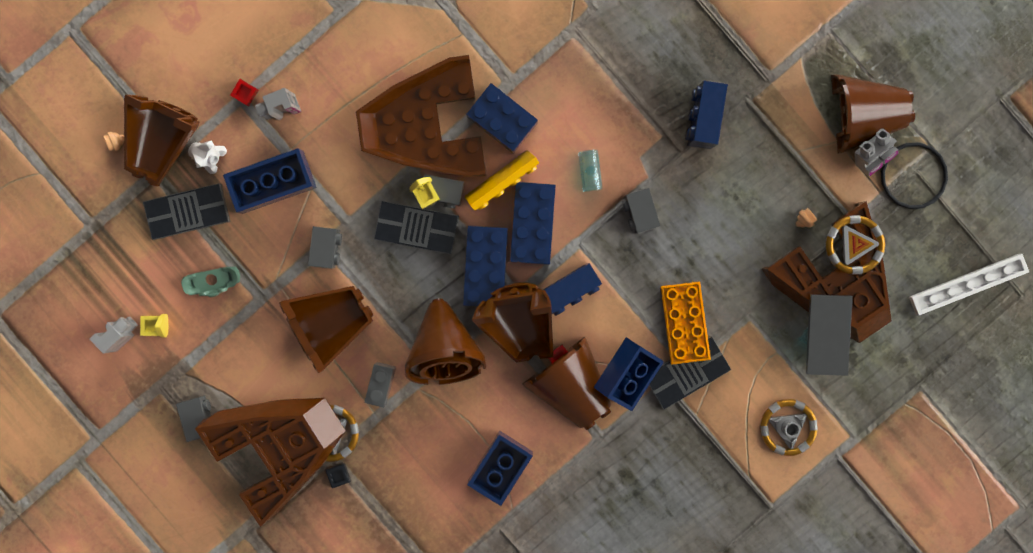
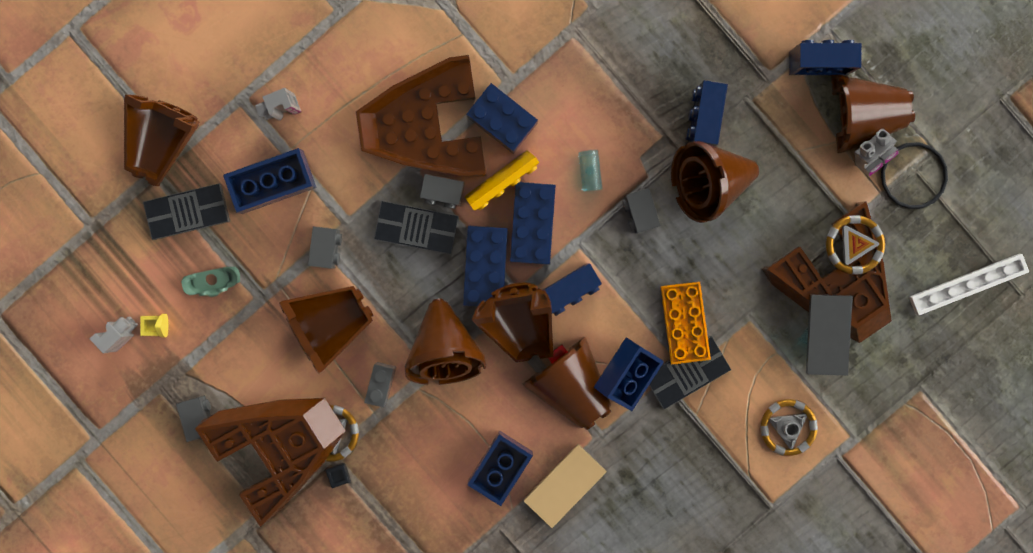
light nougat plate [103,132,124,151] -> none
white rock [188,140,227,174] -> none
red plate [230,79,259,107] -> none
light yellow tile [409,177,440,209] -> none
light nougat plate [796,208,817,228] -> none
none -> tan tile [524,444,607,528]
none -> reddish brown cone [671,141,759,223]
none -> dark blue brick [789,40,862,75]

